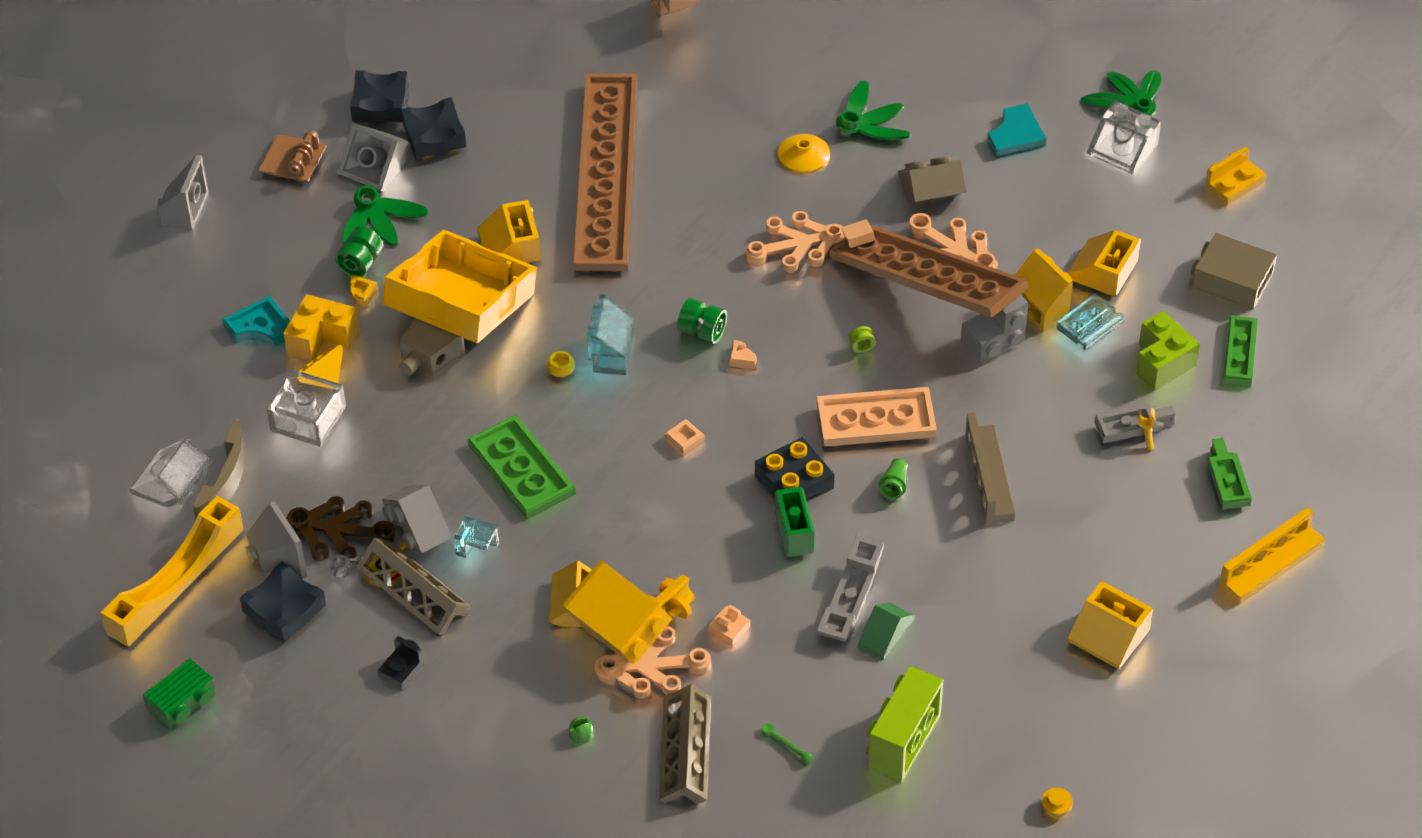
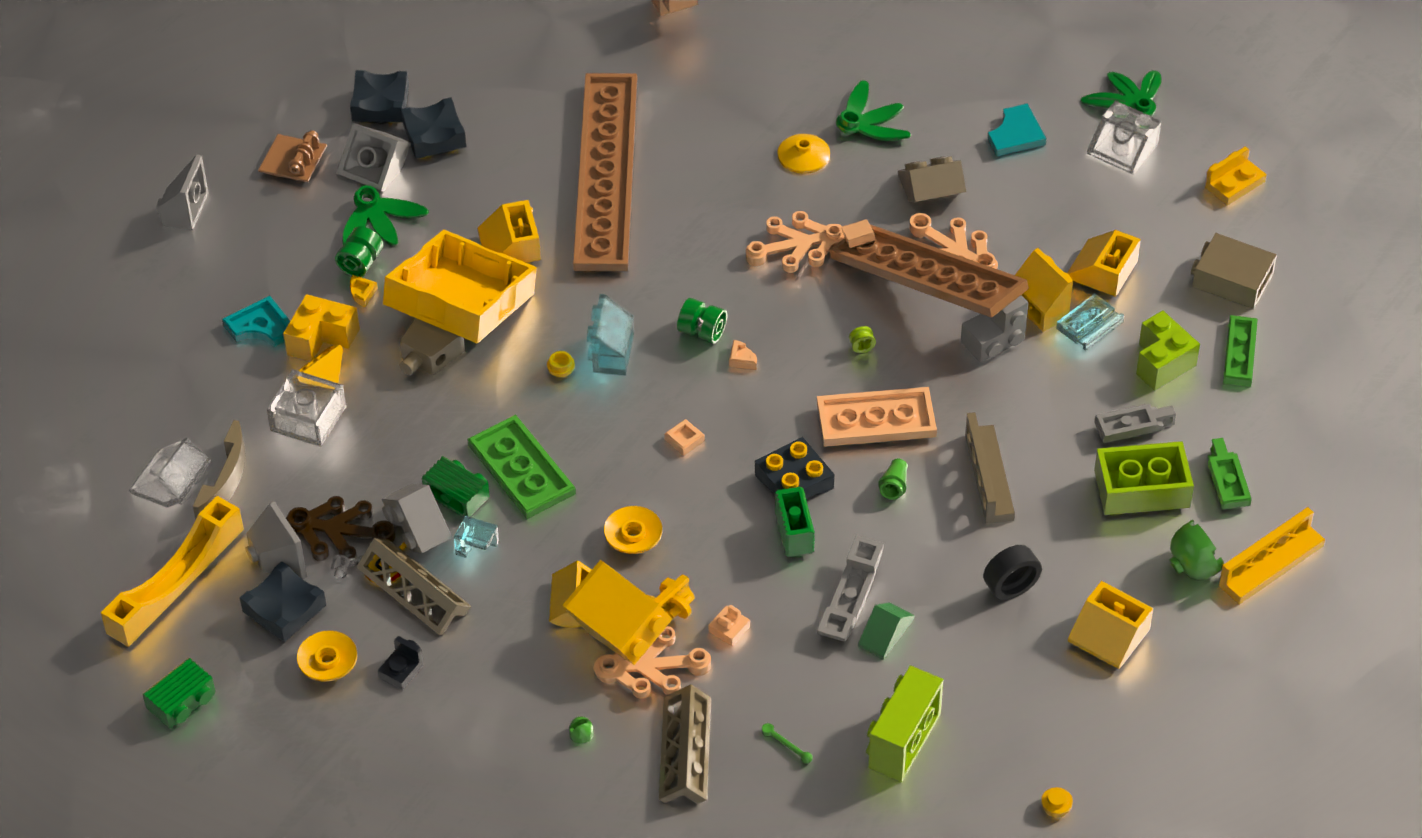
yellow hand [1138,408,1155,450] -> none
none -> yellow dish [297,631,357,682]
none -> green brick [422,456,490,519]
none -> yellow dish [604,506,662,554]
none -> black tyre [983,545,1042,600]
none -> lime brick [1094,441,1194,515]
none -> bright green cylinder [1169,520,1224,580]

